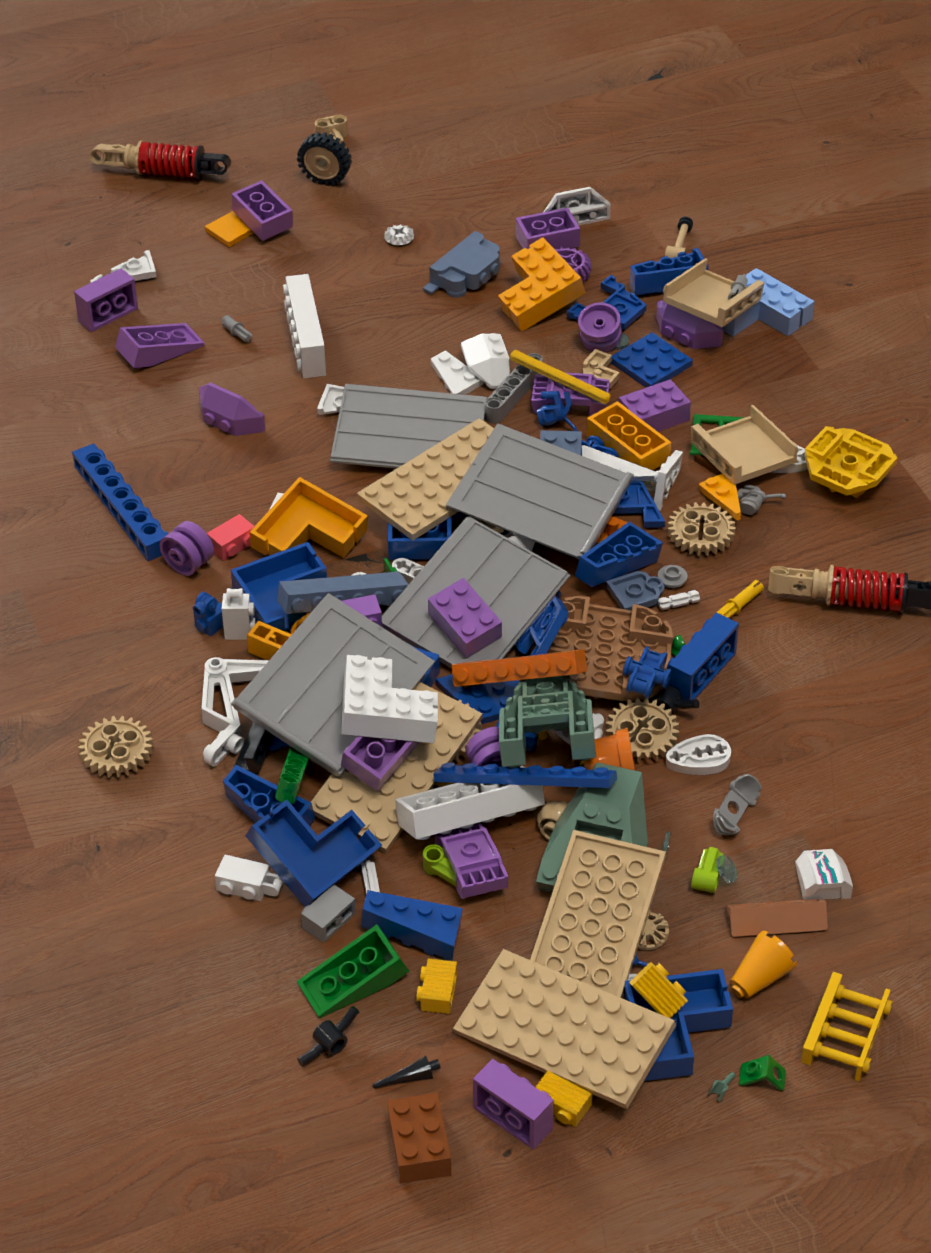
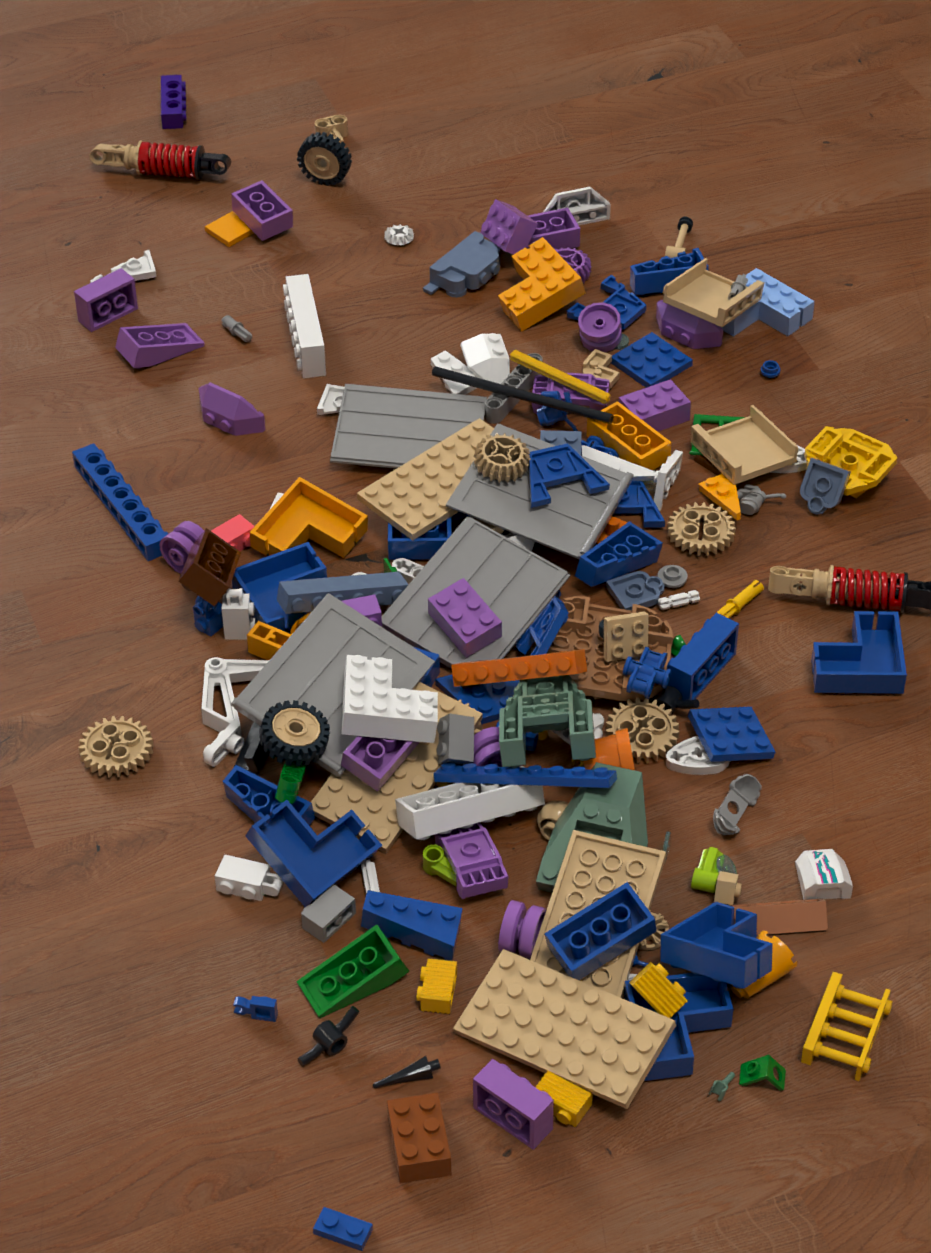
none -> dark purple brick [161,75,187,129]
none -> reddish brown brick [178,528,241,606]
none -> blue plate [233,996,278,1022]
none -> wheel [259,700,330,766]
none -> blue plate [313,1207,373,1251]
none -> black piece [432,366,614,424]
none -> light grey brick [437,714,474,766]
none -> tan gear [474,432,530,484]
none -> medium lavender brick [480,199,538,254]
none -> medium lavender wheel [498,900,546,960]
none -> blue wing [529,443,610,508]
none -> blue brick [545,882,657,980]
none -> tan plate [599,611,649,662]
none -> blue piece [660,902,773,989]
none -> blue plate [688,707,775,762]
none -> tan plate [714,871,742,905]
none -> blue plate [761,360,780,378]
none -> sand blue plate [800,458,851,514]
none -> blue piece [811,611,907,694]

